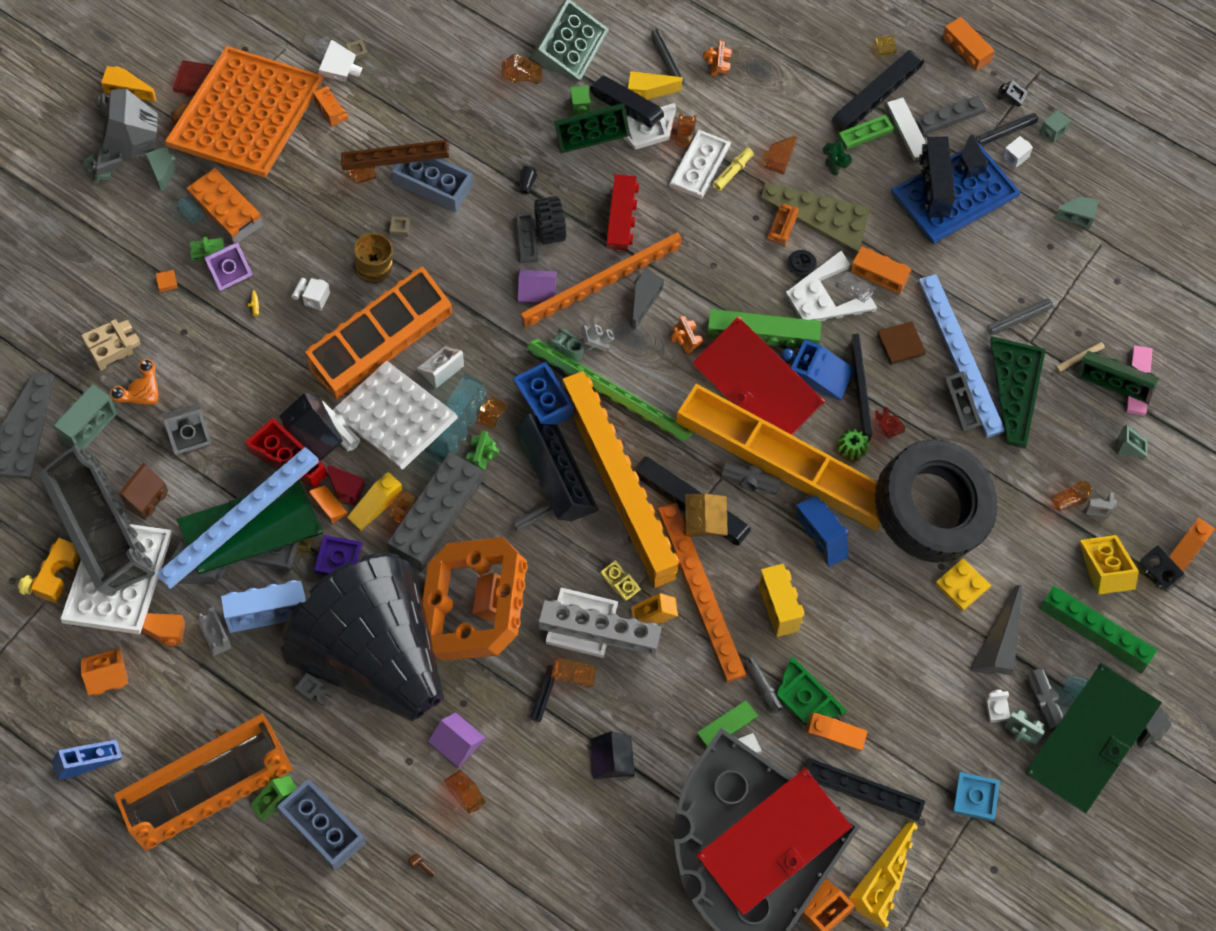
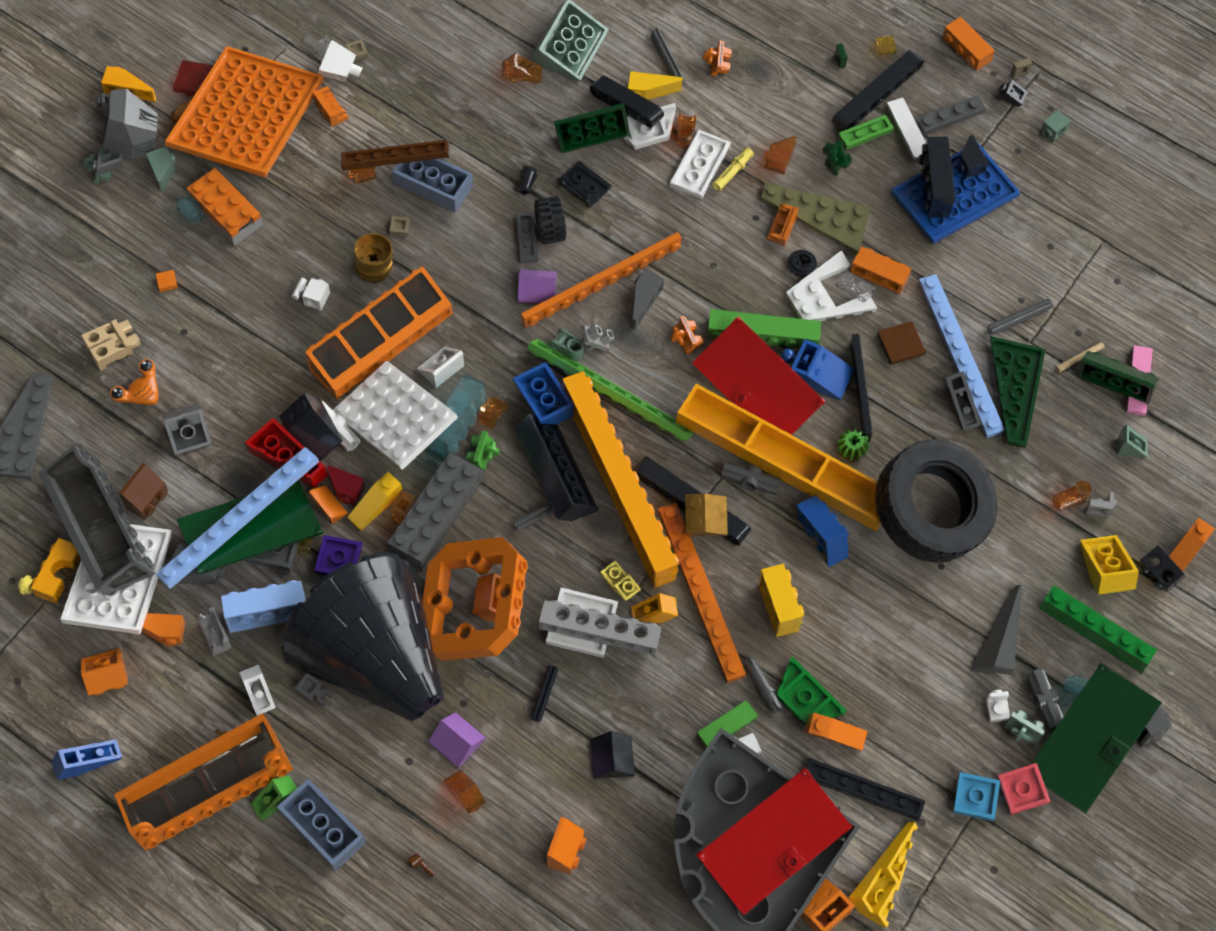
sand green brick [54,384,117,450] -> none
bright green hips [190,237,224,262] -> none
medium lavender slope [204,242,253,291] -> none
yellow helmet [248,290,259,317] -> none
clear orange slope [552,658,597,687] -> none
bright green brick [570,86,590,115] -> none
red wedge [607,174,639,251] -> none
clear red plate [874,406,905,439] -> none
yellow plate [935,558,991,612] -> none
black axle [976,113,1038,146] -> none
white brick [1002,136,1033,168] -> none
sand green slope [1055,197,1098,228] -> none
none -> white slope [239,665,276,715]
none -> orange slope [547,816,587,875]
none -> black piece [557,161,612,208]
none -> dark green tile [835,43,848,68]
none -> coral tile [997,763,1051,815]
none -> dark tan tile [1010,58,1032,79]

